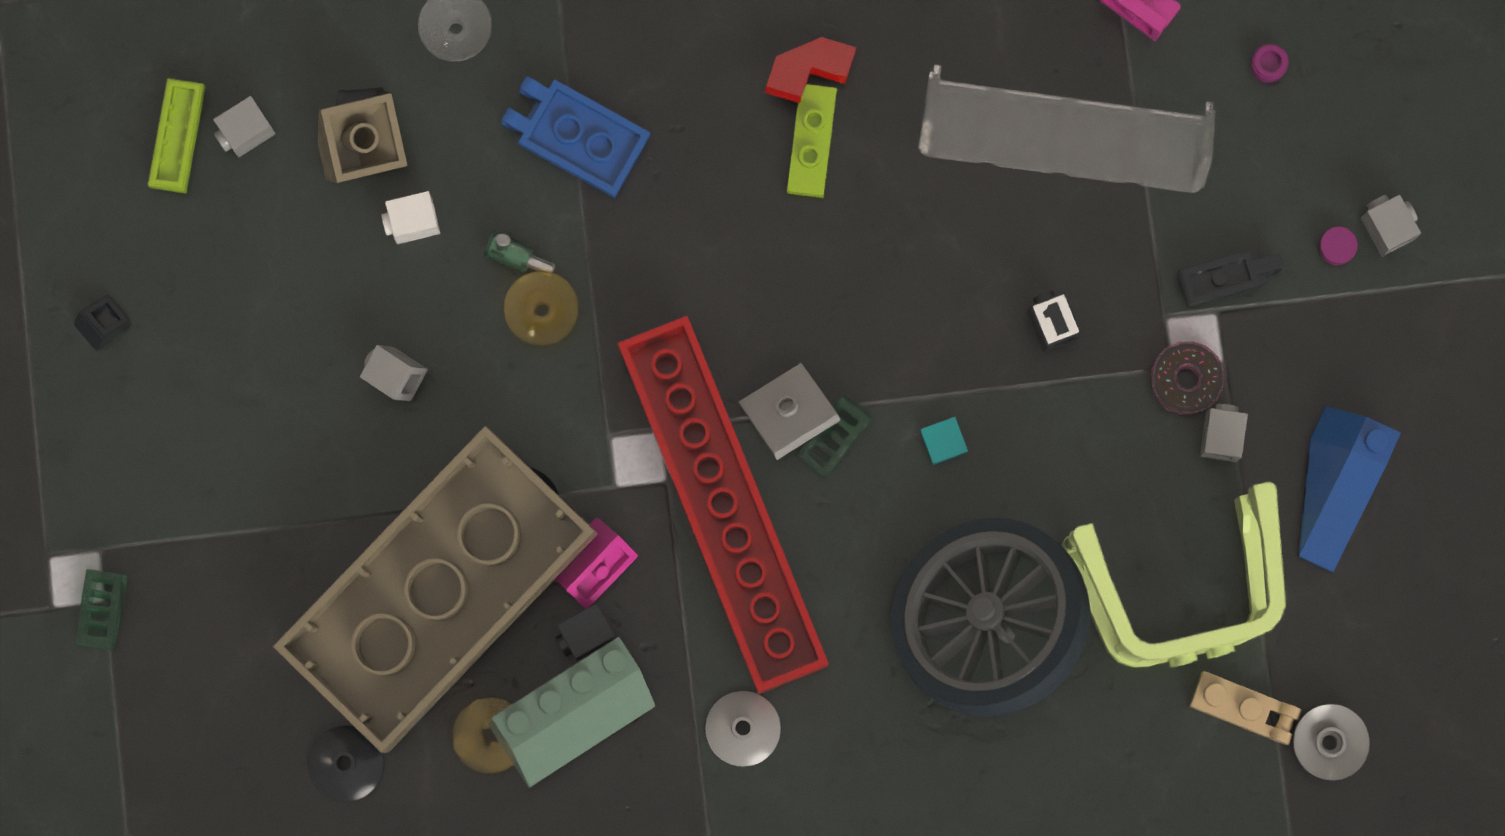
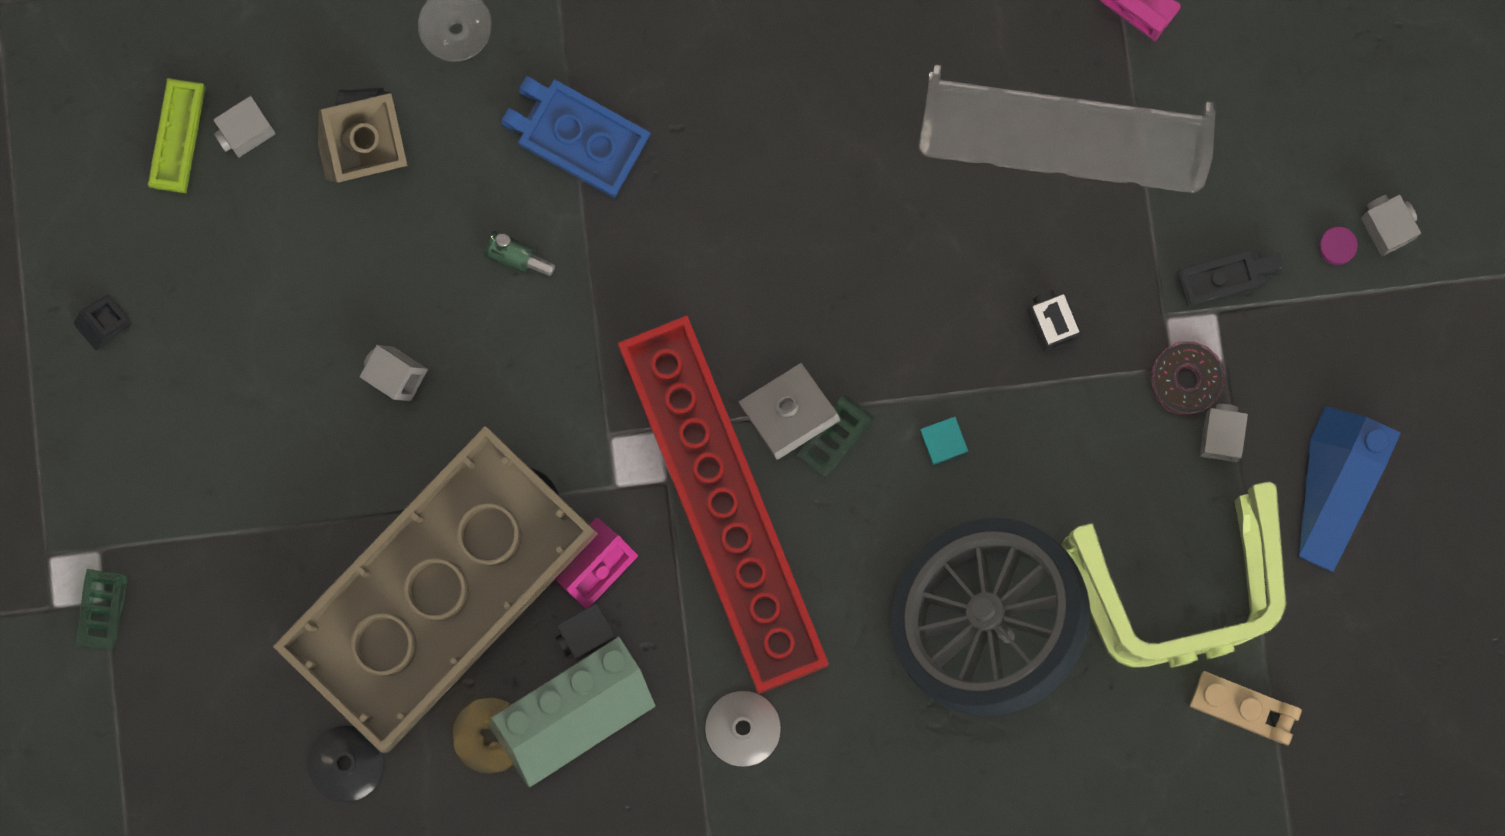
white brick [381,191,441,244] -> none
clear yellow dish [504,271,578,345] -> none
red tile [765,37,856,103] -> none
lime plate [787,84,837,198] -> none
magenta tile [1250,44,1289,83] -> none
light grey dish [1293,704,1370,780] -> none

